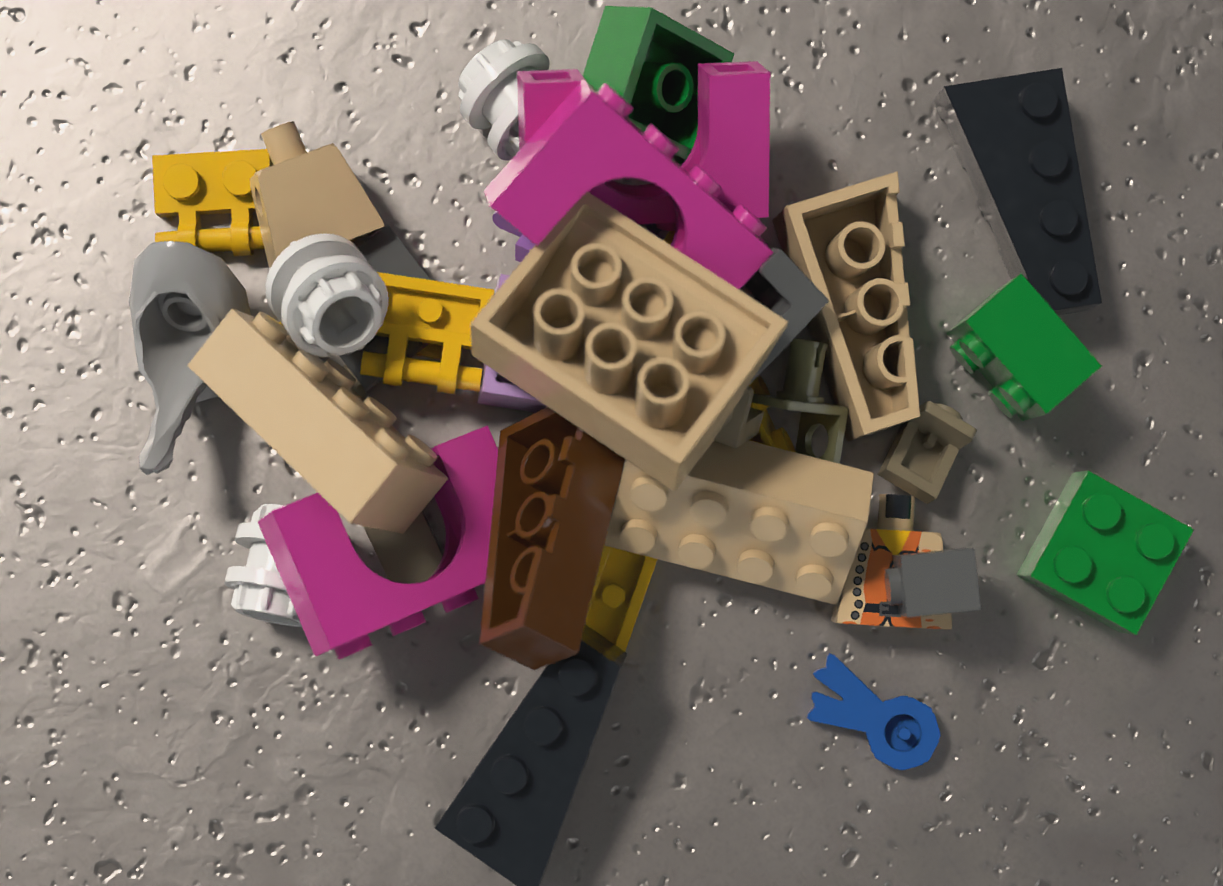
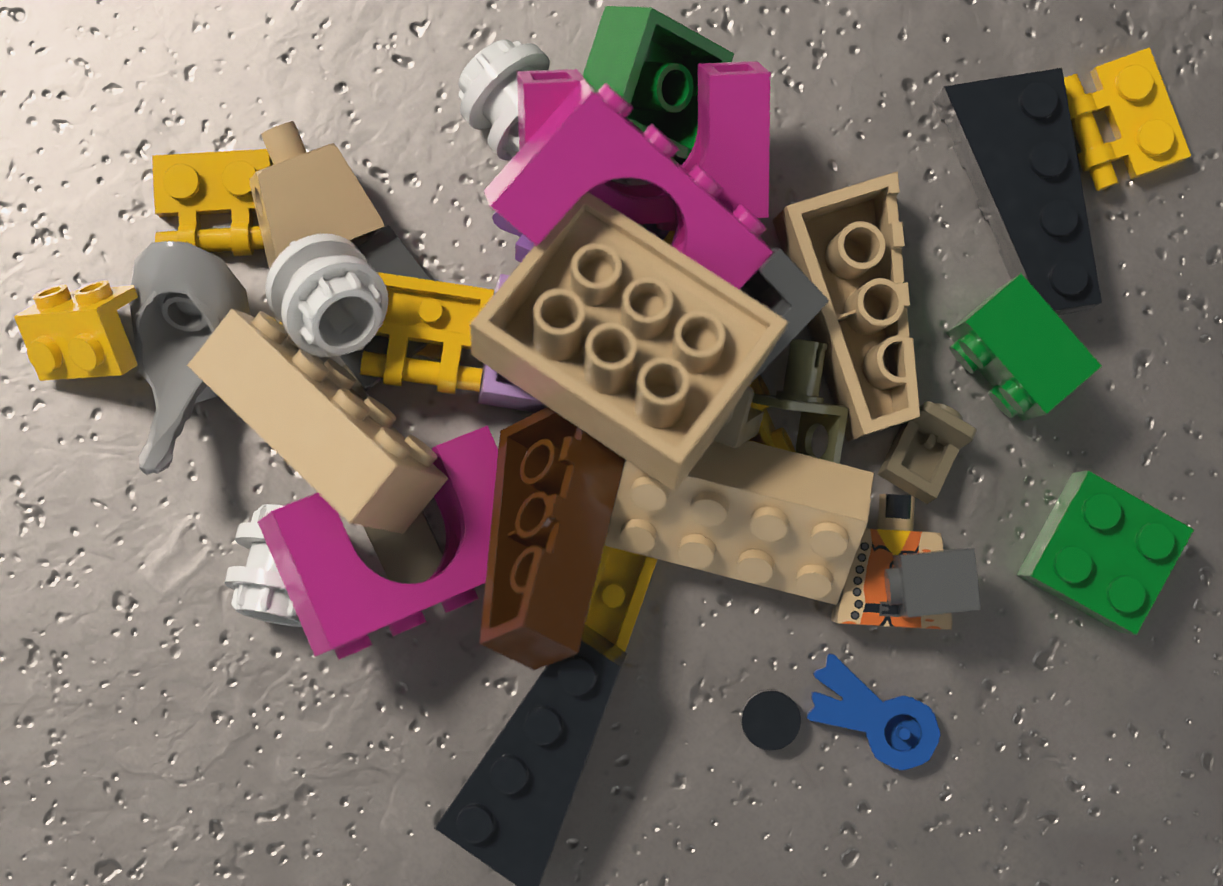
none -> yellow bracket [14,280,138,381]
none -> black tile [740,689,801,750]
none -> yellow plate [1064,47,1191,191]

